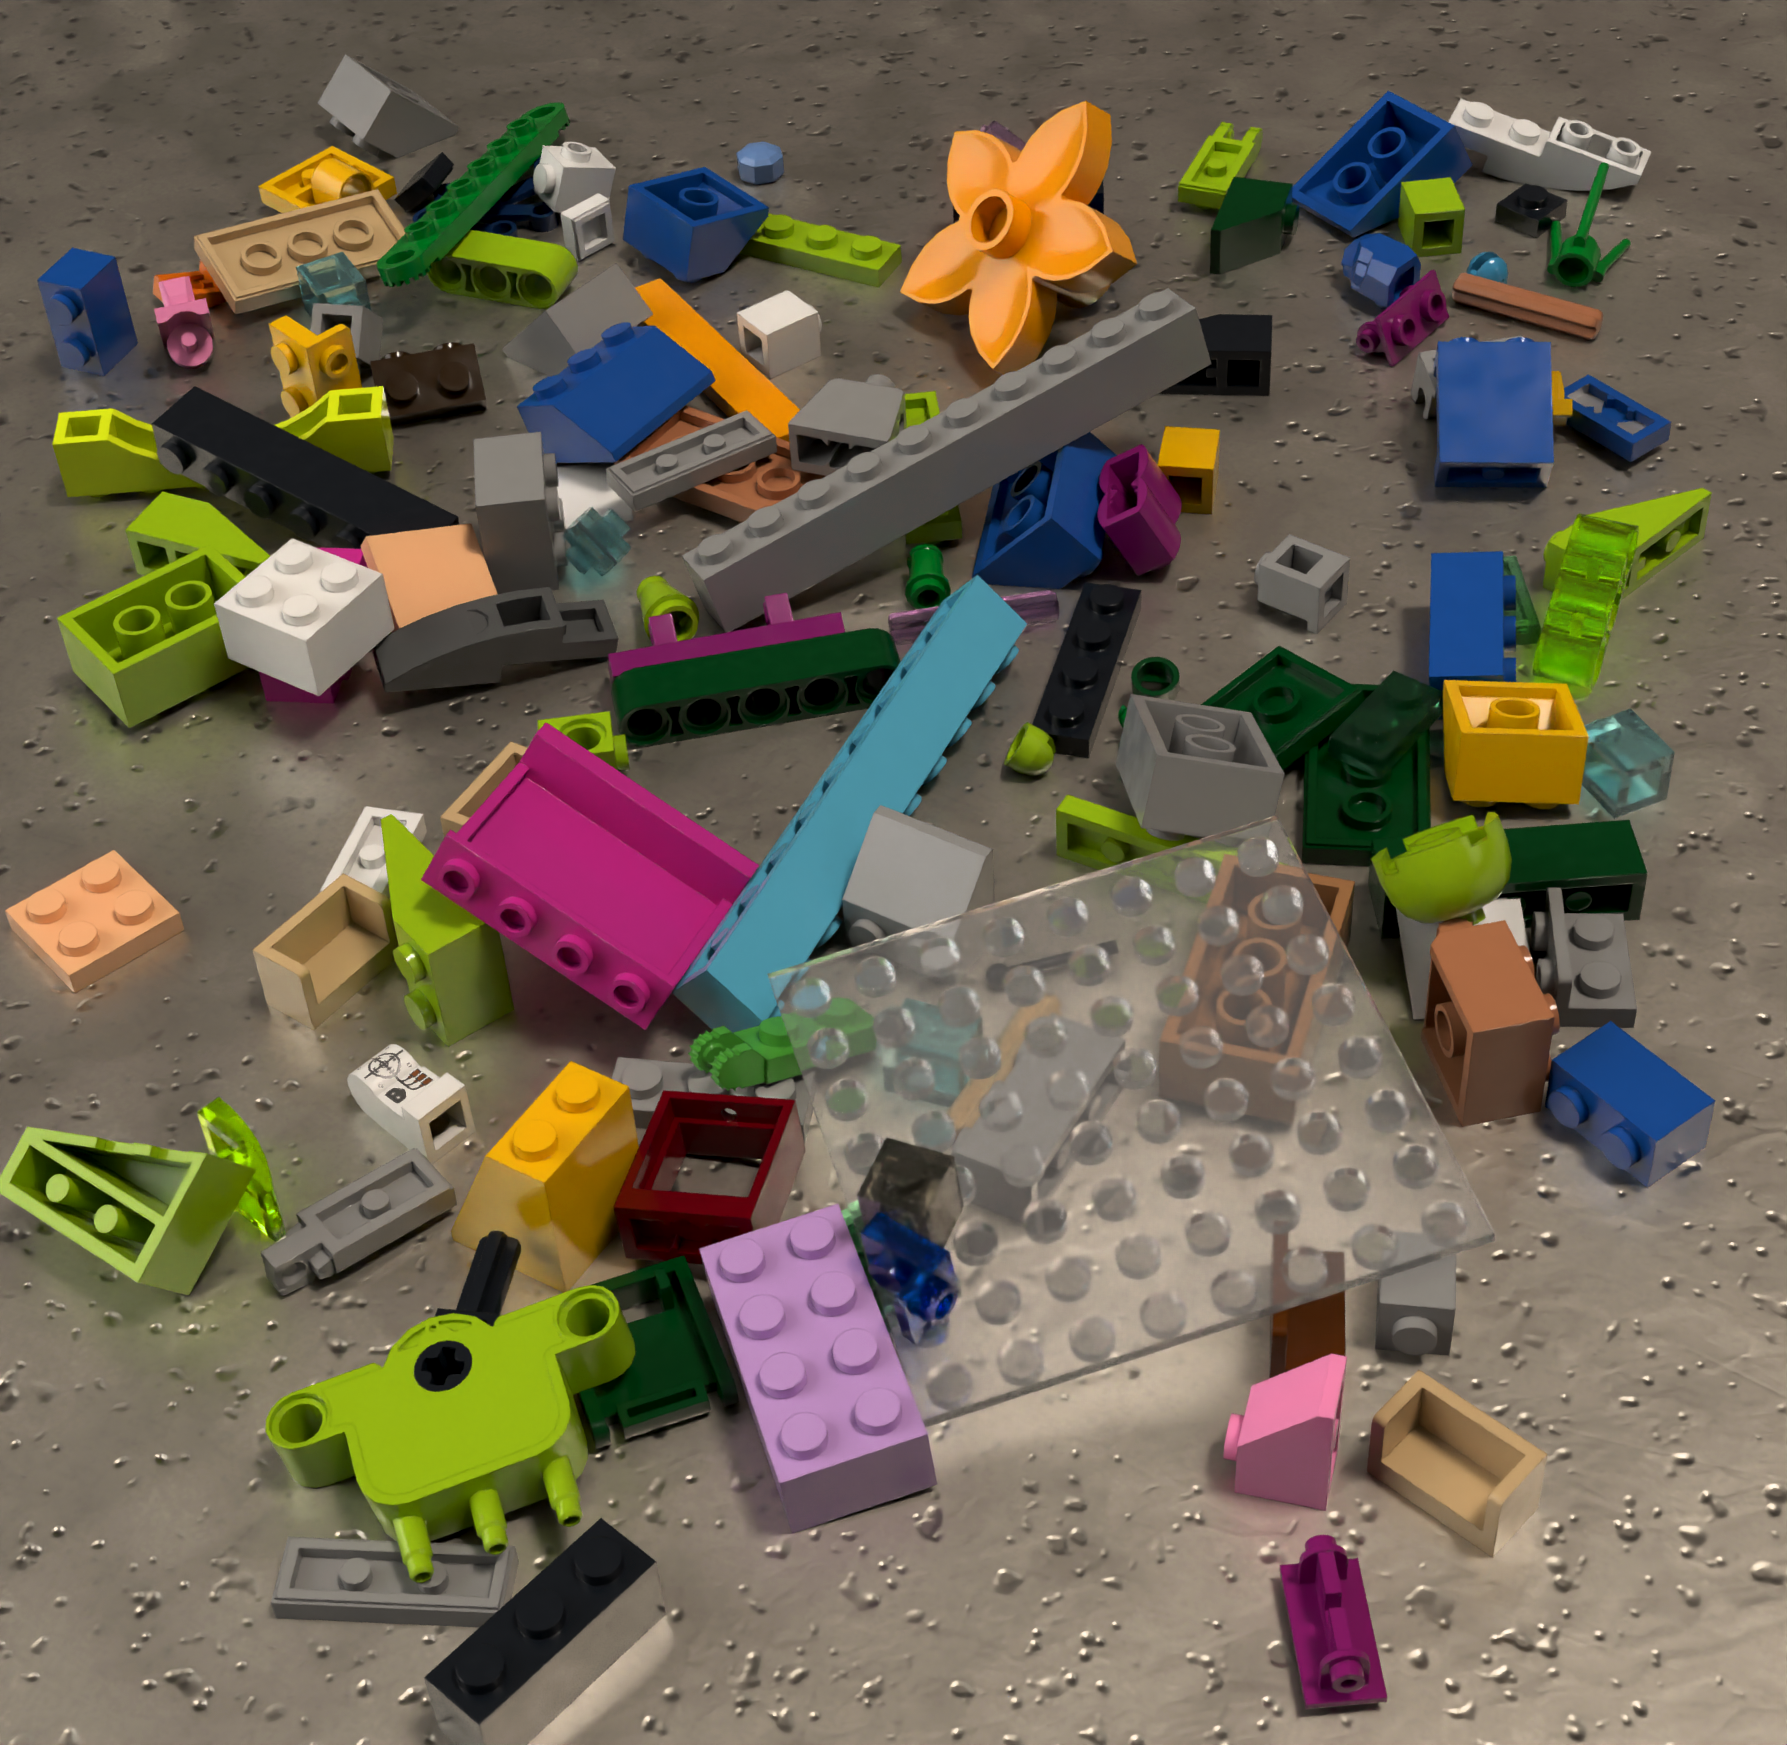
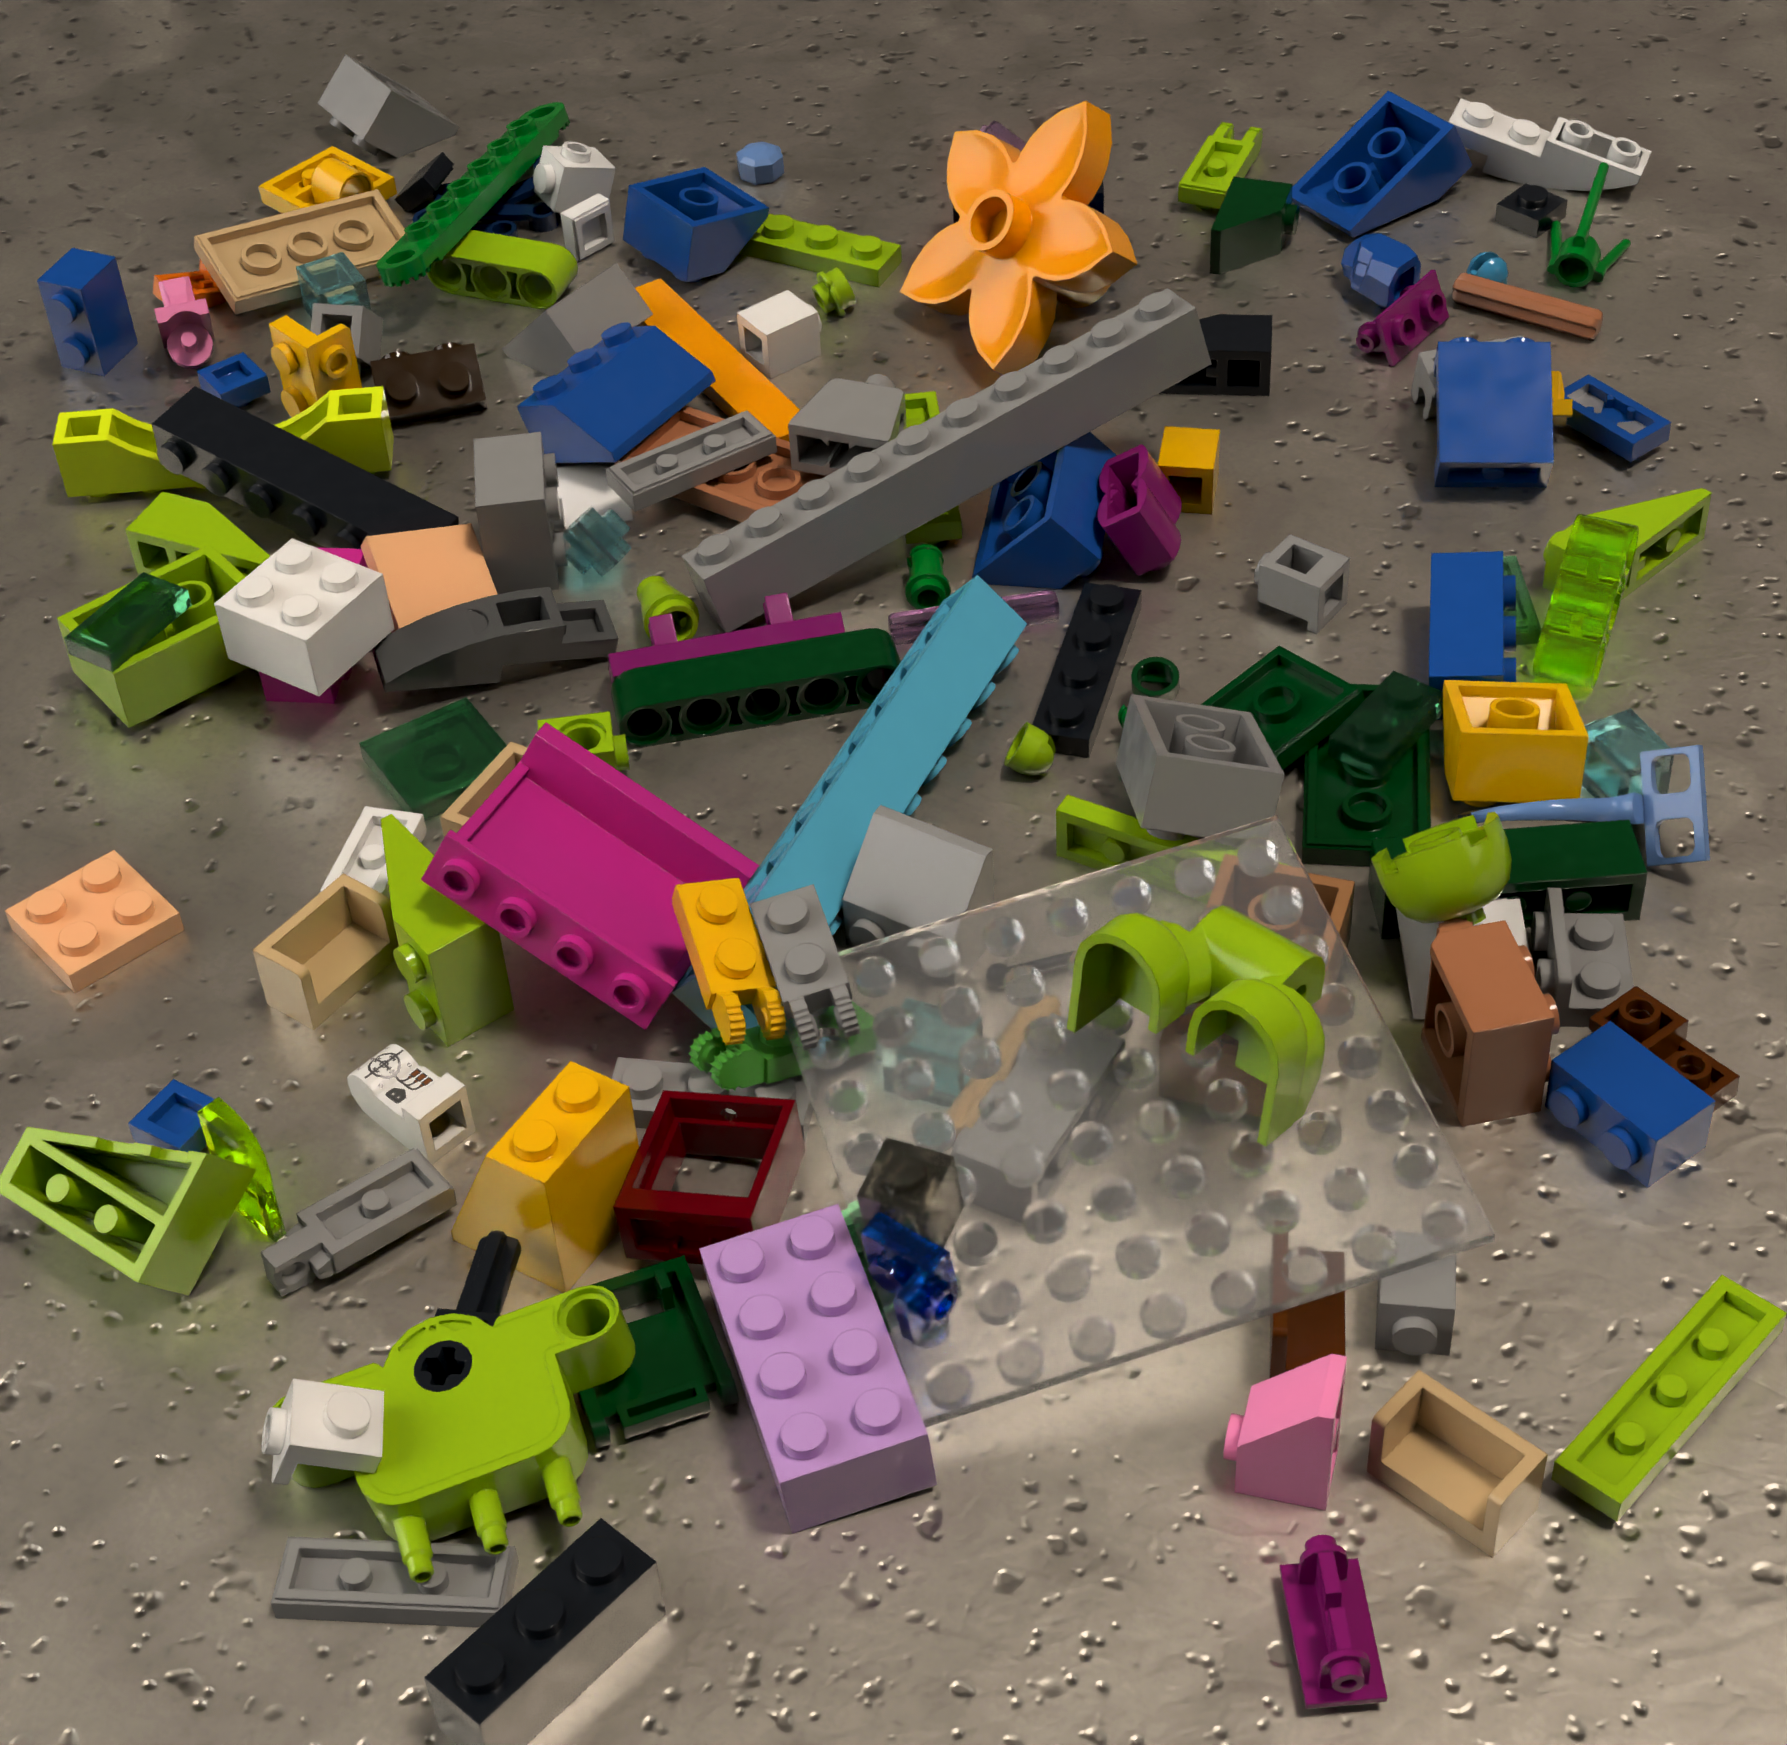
lime brick [1398,177,1465,257] -> none
none -> clear green tile [64,572,192,672]
none -> blue plate [128,1079,230,1152]
none -> blue plate [197,352,271,408]
none -> white bracket [261,1379,384,1485]
none -> clear green tile [359,697,507,821]
none -> yellow hinge [672,878,787,1045]
none -> light grey hinge [750,884,861,1051]
none -> lime plate [812,267,856,317]
none -> lime piece [1067,905,1325,1147]
none -> medium blue piece [1454,745,1710,867]
none -> lime plate [1551,1275,1787,1522]
none -> reddish brown slope [1589,986,1740,1112]

